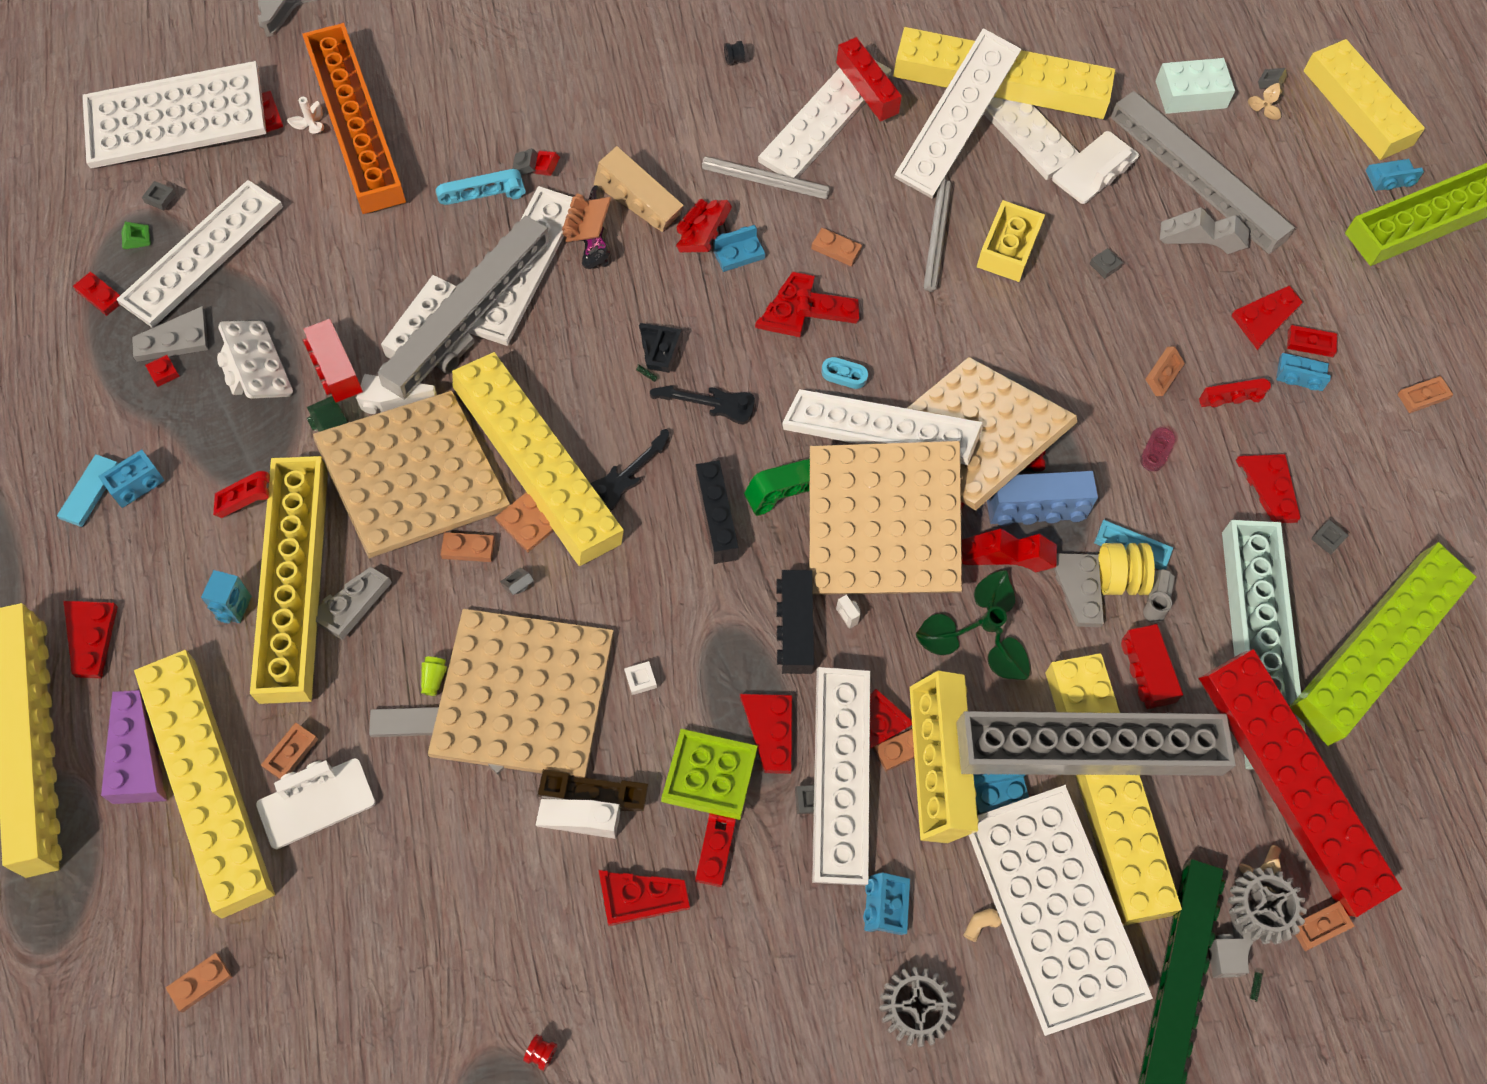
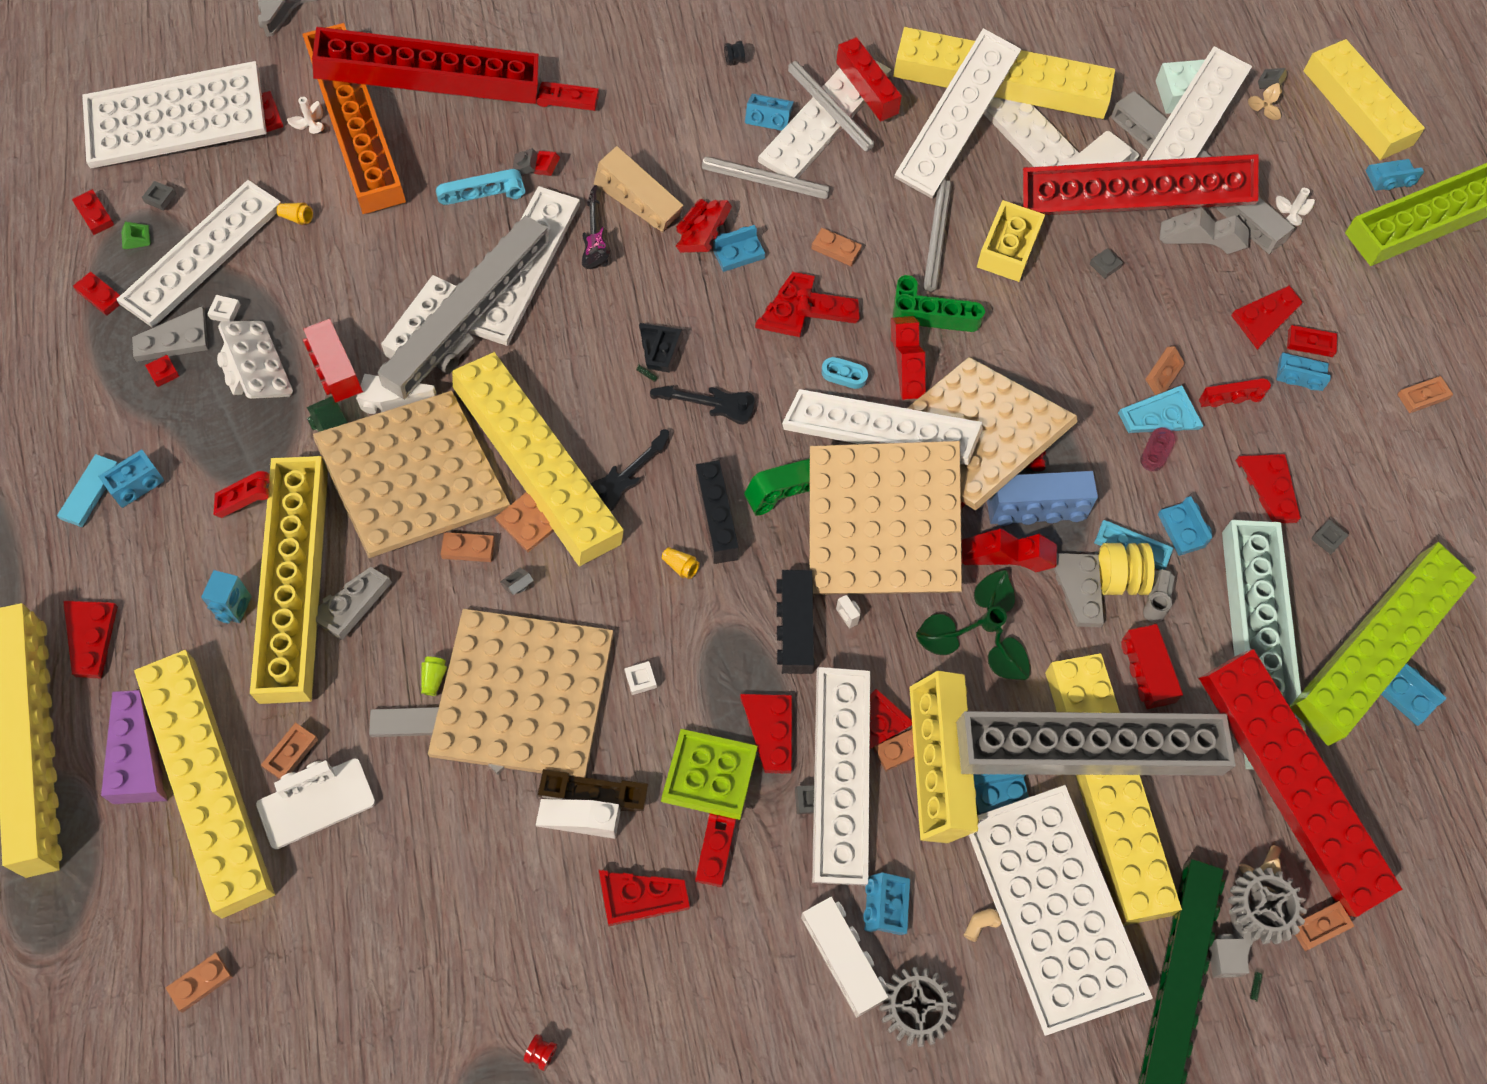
nougat hinge [562,194,611,242] -> none
none -> red plate [72,189,114,235]
none -> white plate [207,295,241,322]
none -> yellow cone [277,203,313,225]
none -> red brick [312,27,539,104]
none -> red plate [536,82,599,111]
none -> yellow cone [662,547,700,579]
none -> dark azure bracket [745,94,794,131]
none -> light grey axle [788,61,874,152]
none -> white brick [801,896,889,1018]
none -> red arch [891,316,926,400]
none -> green beam [893,275,985,332]
none -> red brick [1023,154,1259,215]
none -> medium azure wing [1118,385,1203,433]
none -> white plate [1142,46,1252,161]
none -> dark azure bracket [1158,496,1212,556]
none -> white plant [1276,188,1315,226]
none -> dark azure bracket [1381,663,1446,726]

